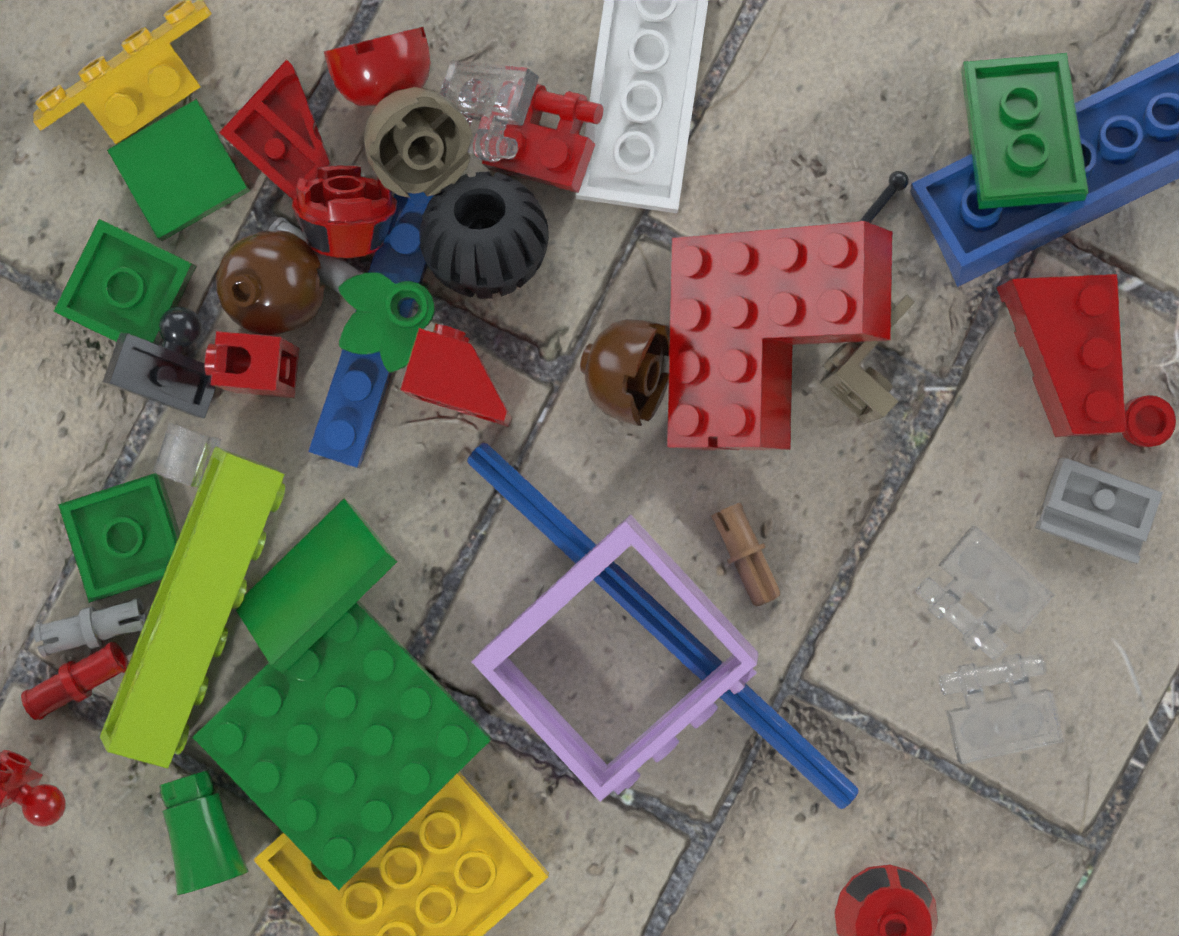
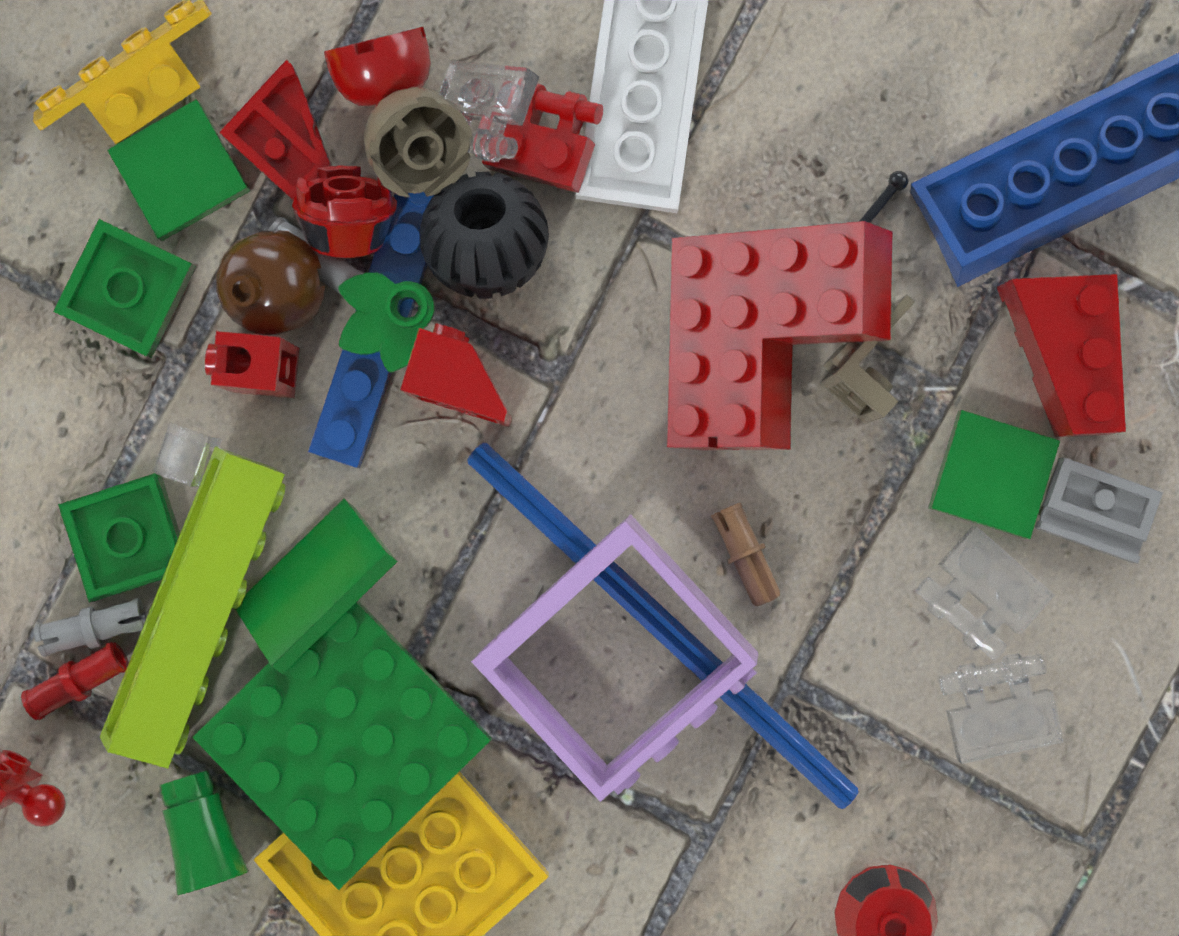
black plate [103,306,216,419] -> none
reddish brown cylinder [580,319,670,426] -> none
green tile [961,53,1088,209] -> none
red tile [1122,395,1176,447] -> none
none -> green tile [928,410,1060,539]

